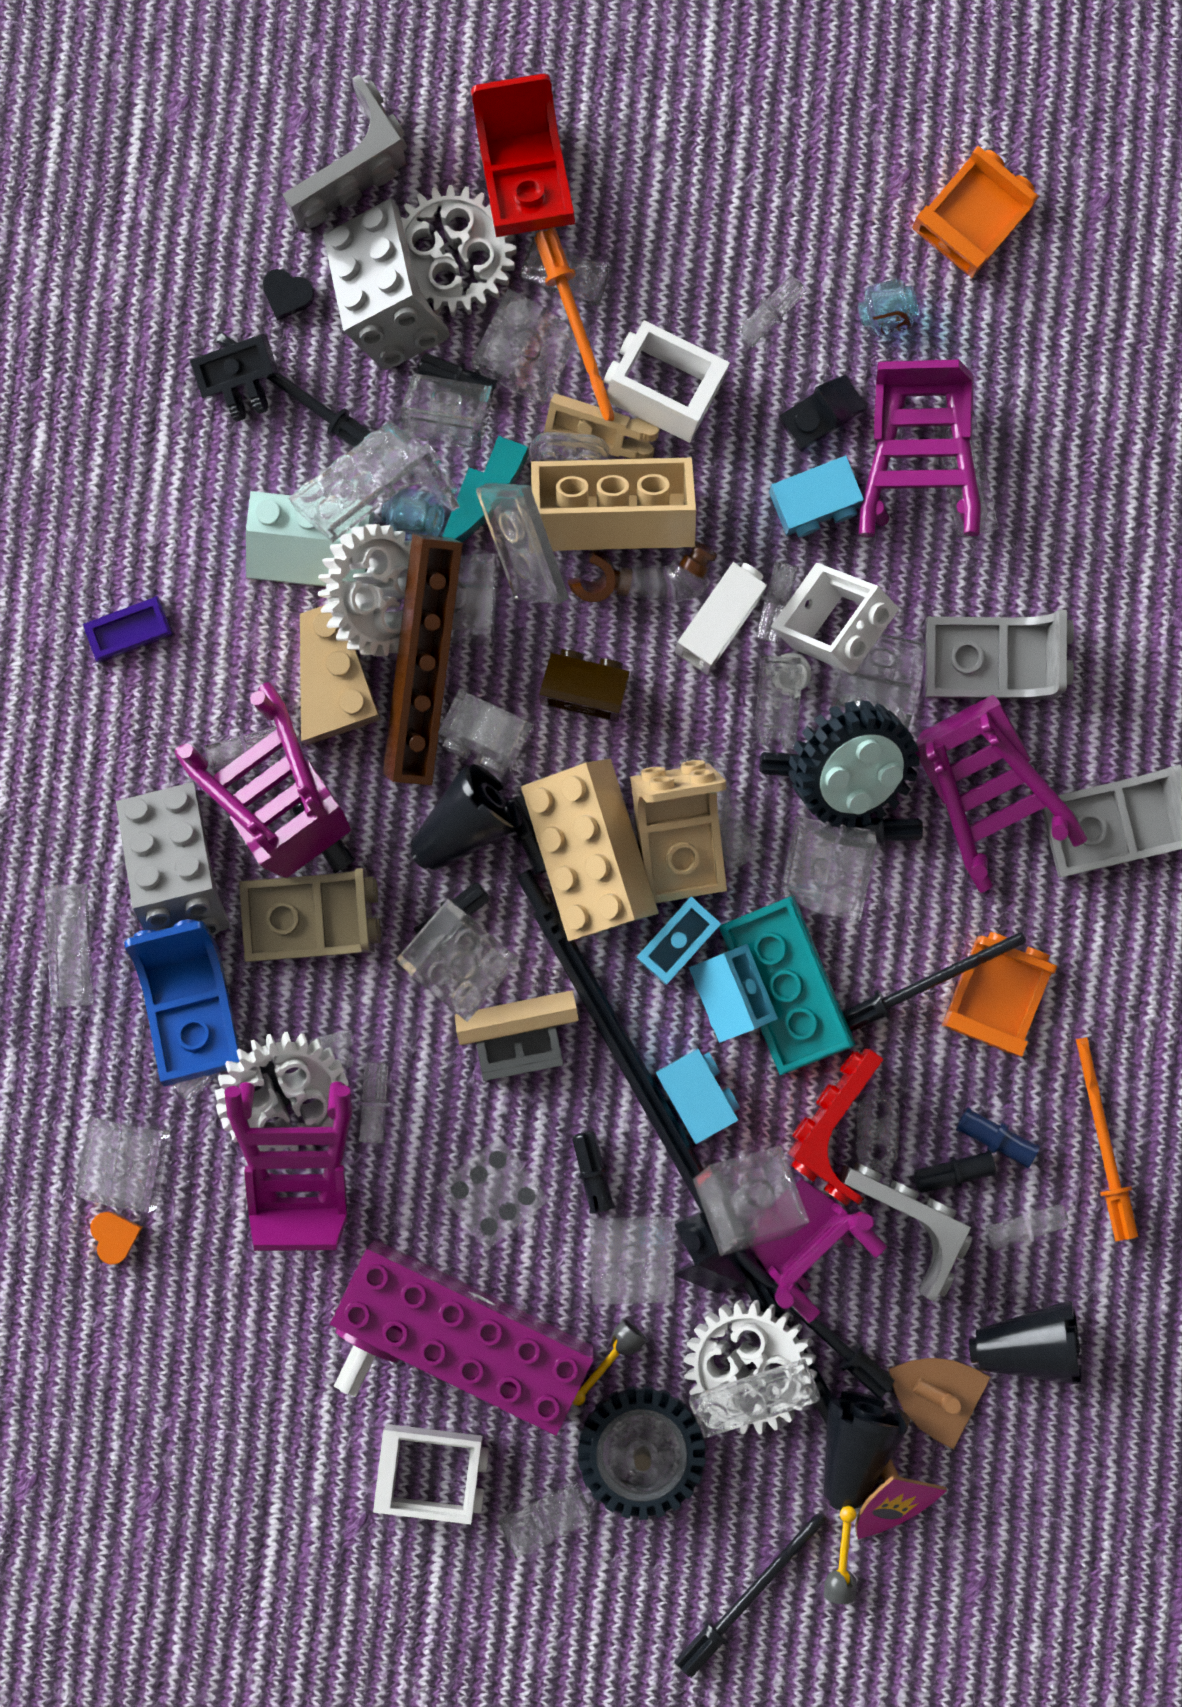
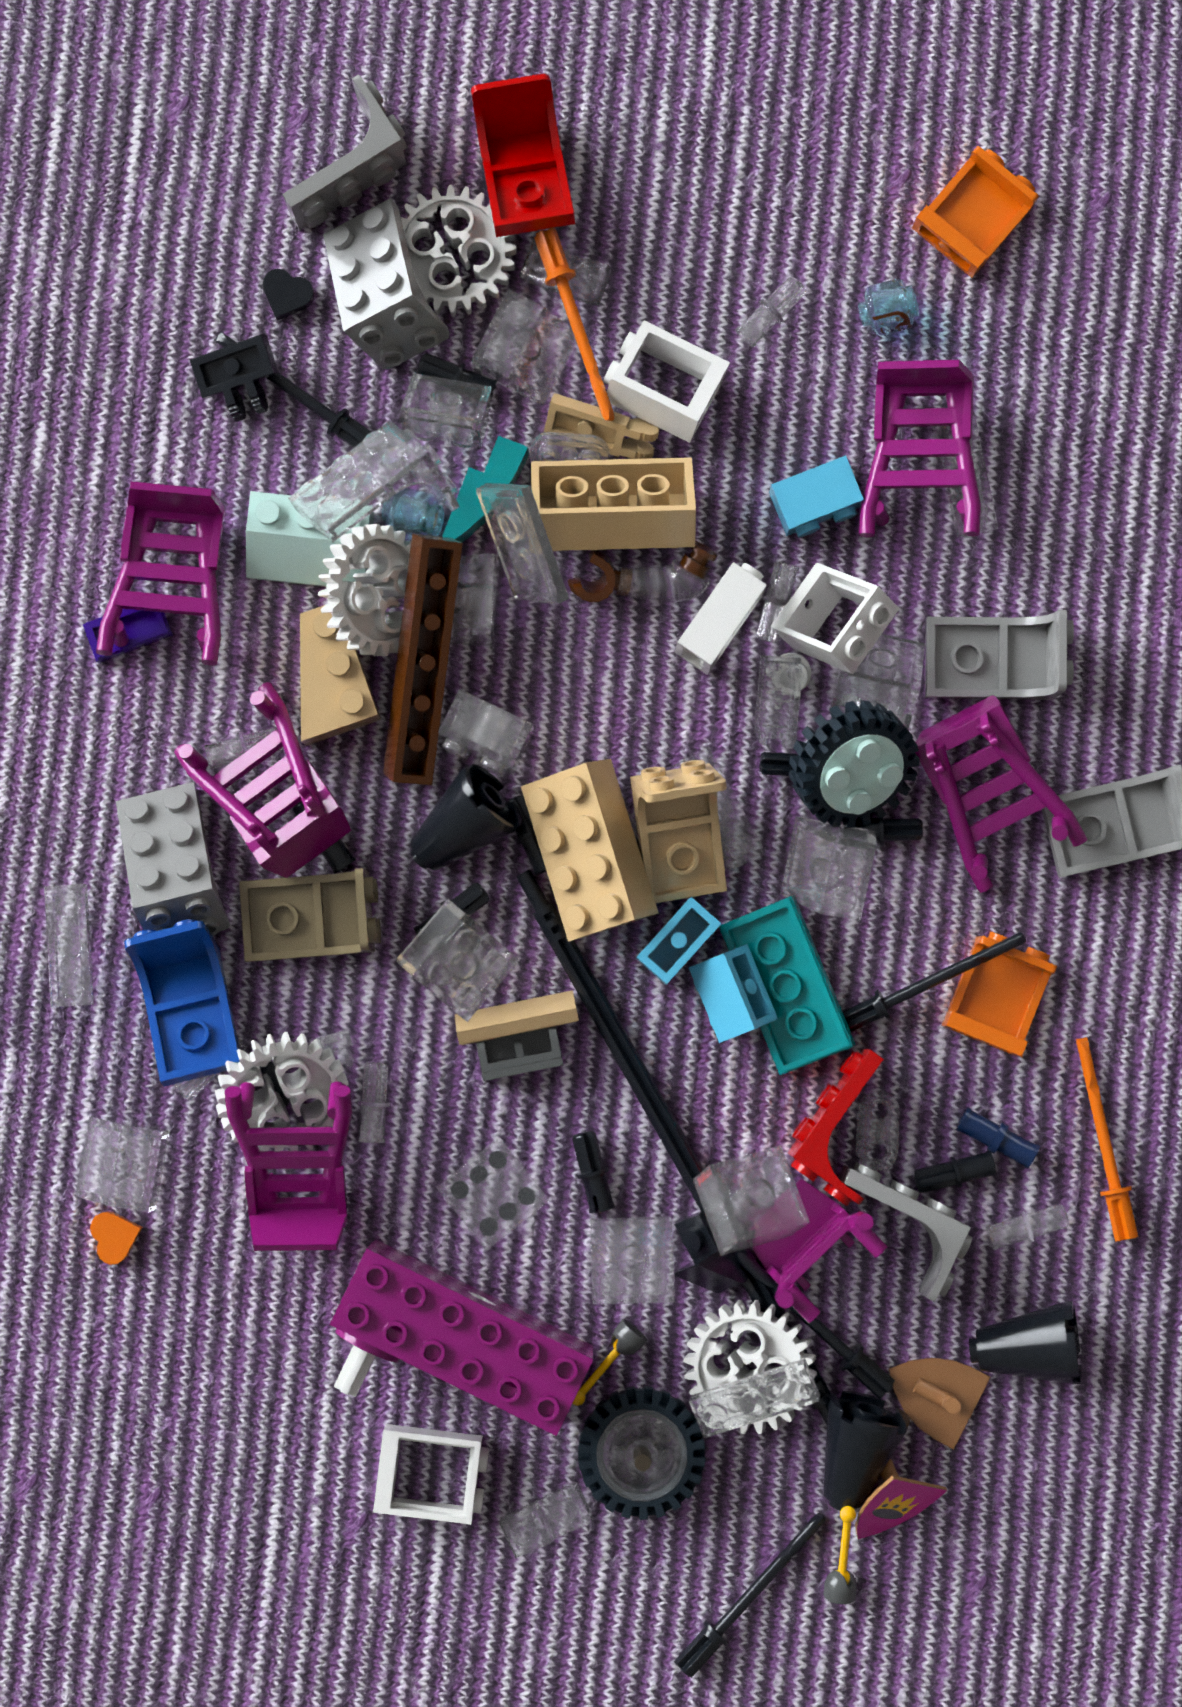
dark brown slope [539,649,630,722] -> none
medium azure brick [655,1049,741,1144] -> none
black slope [779,375,867,452] -> none
none -> magenta hand [96,481,225,666]

